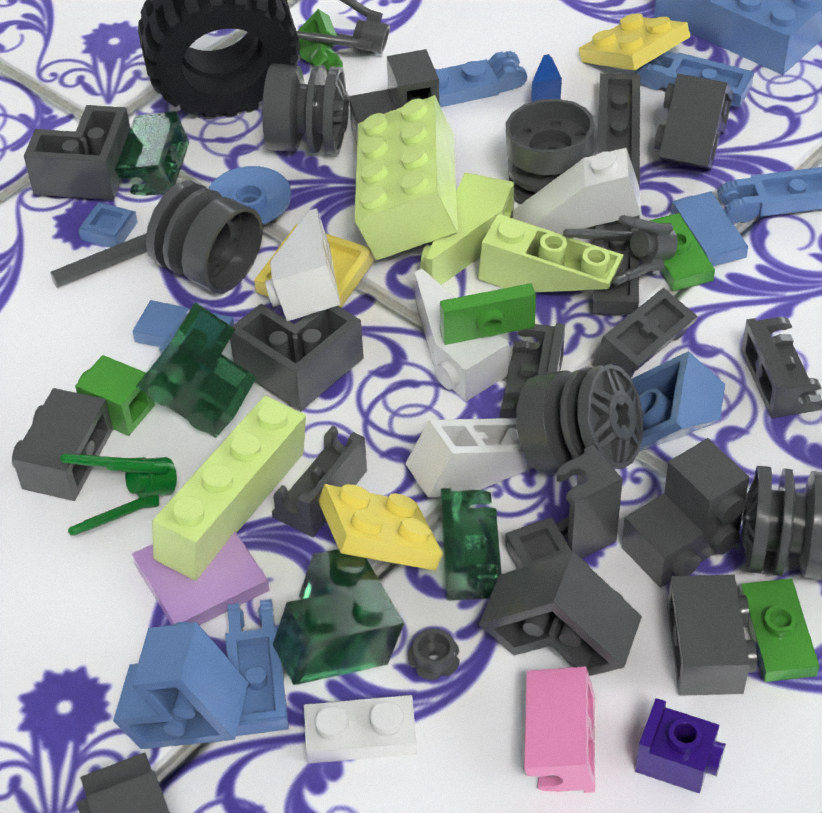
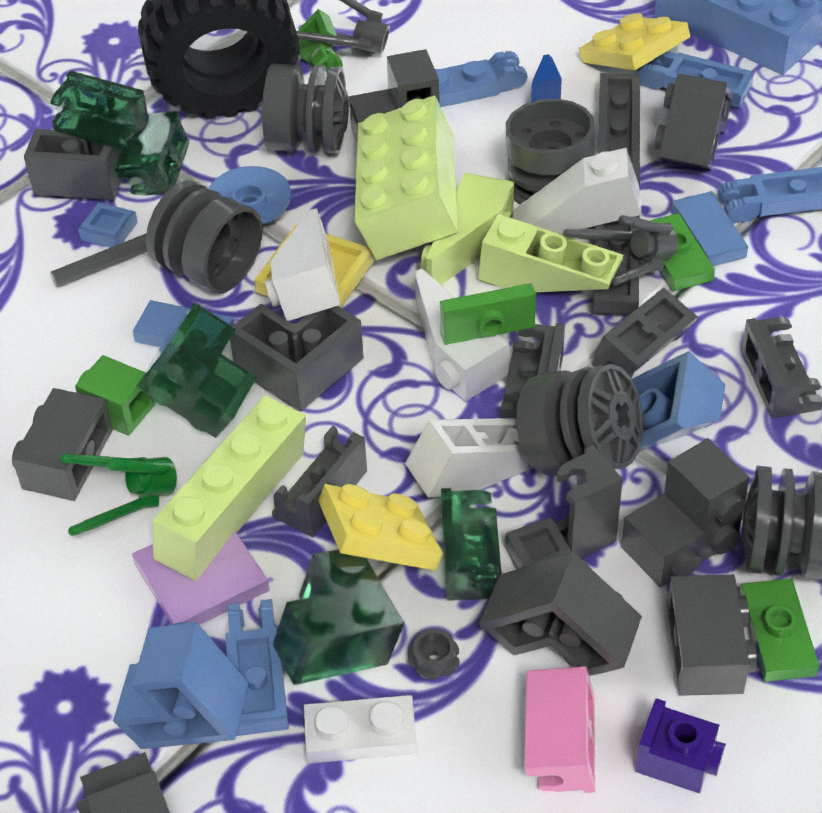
none -> clear green hinge [50,71,149,151]

